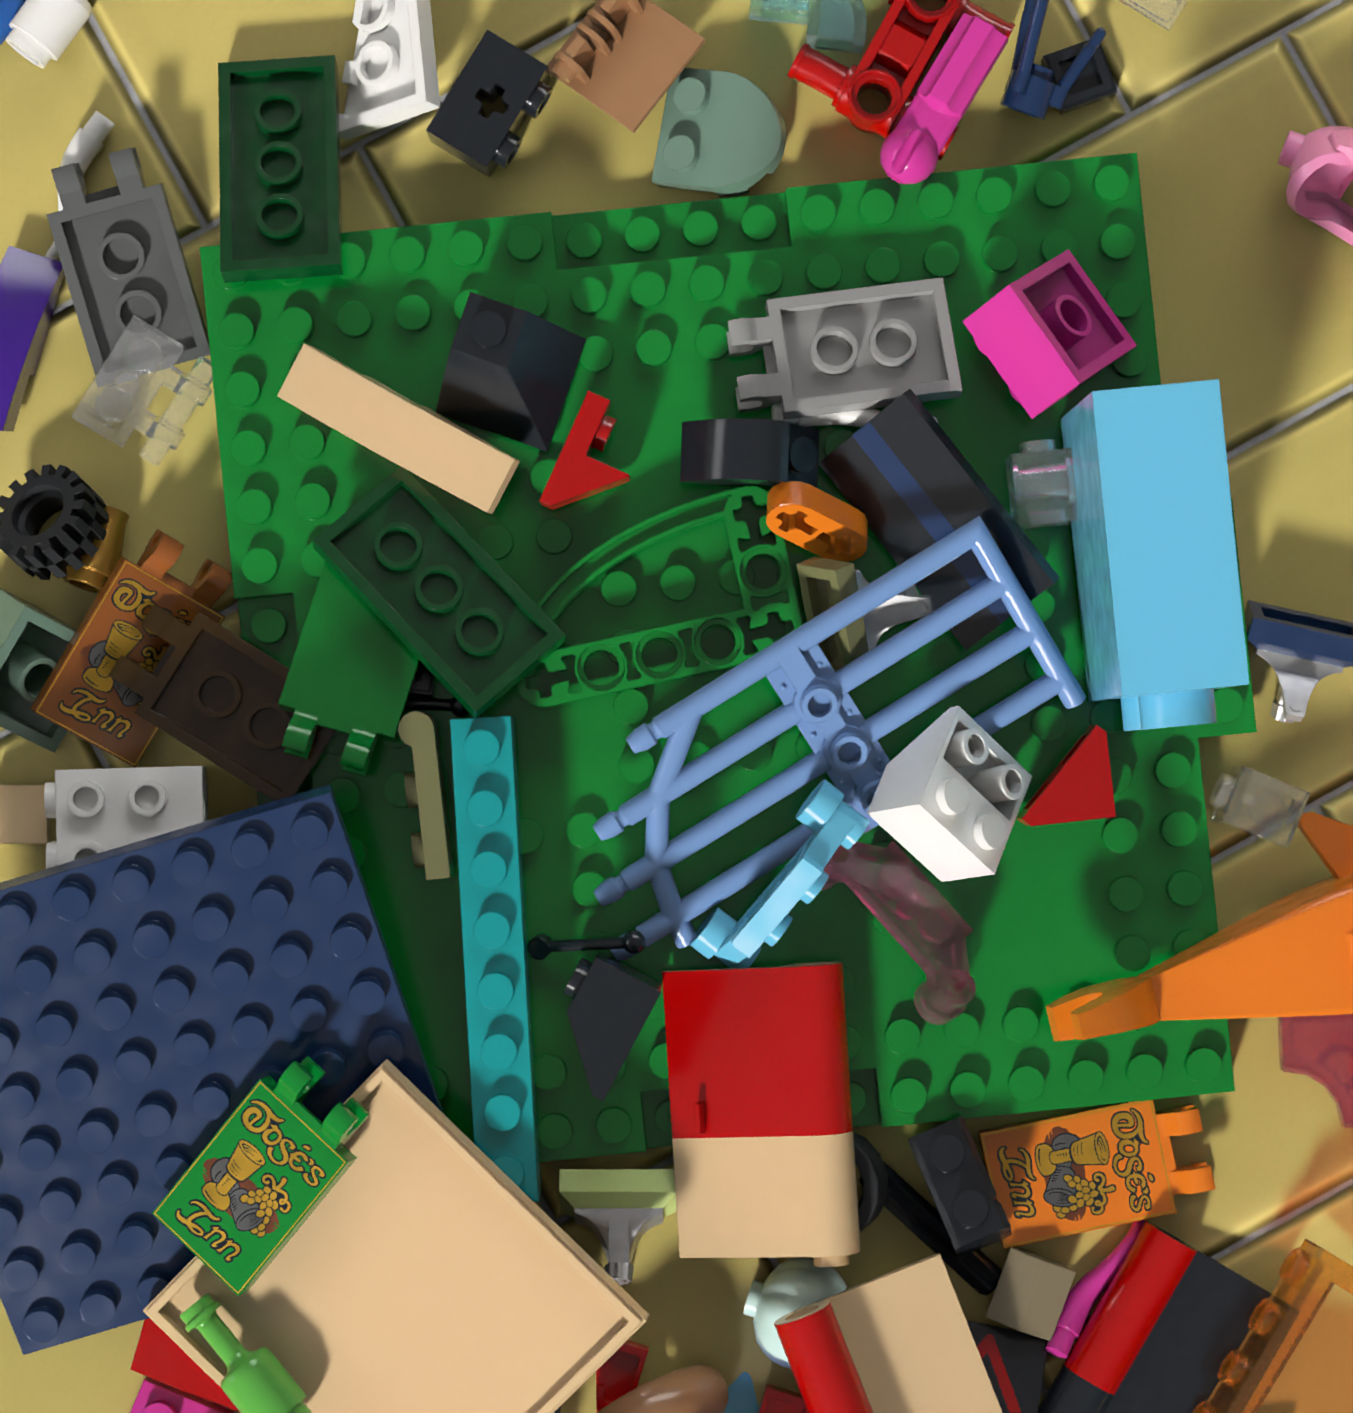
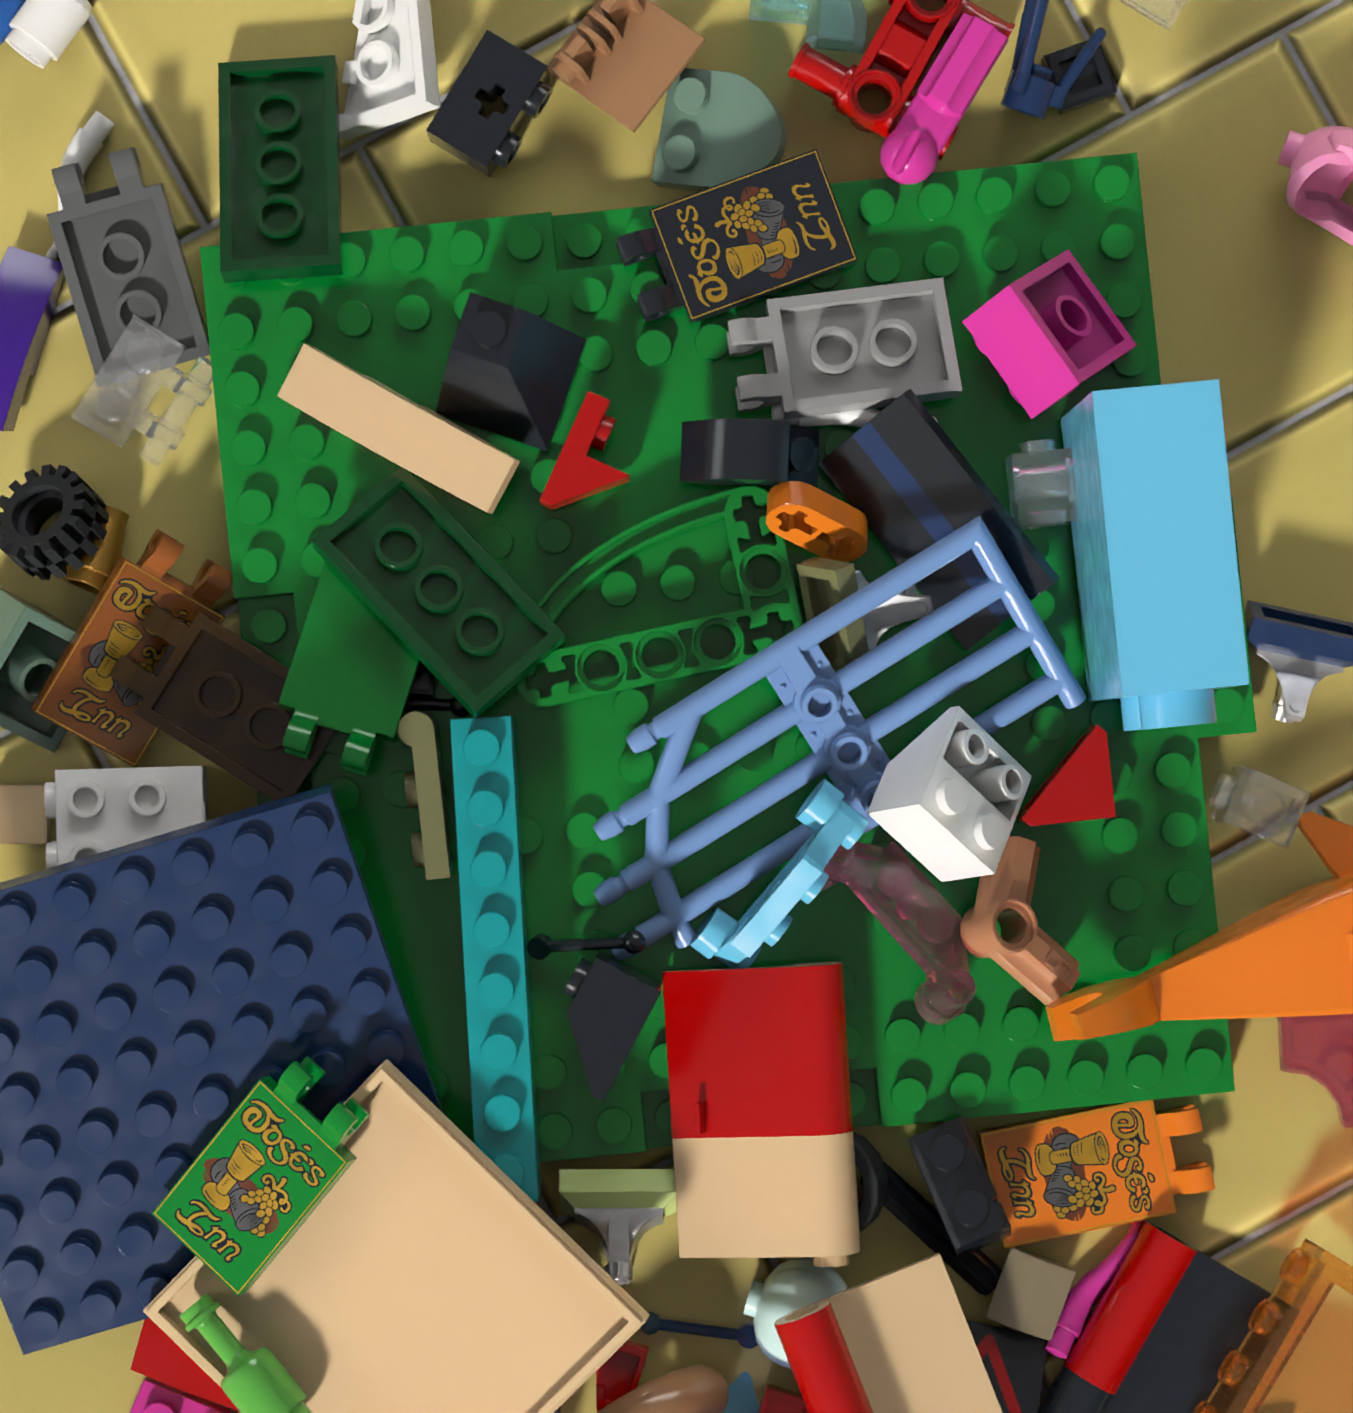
none -> tile [616,149,858,325]
none -> hinge [640,1312,758,1349]
none -> nougat piece [960,836,1081,1005]

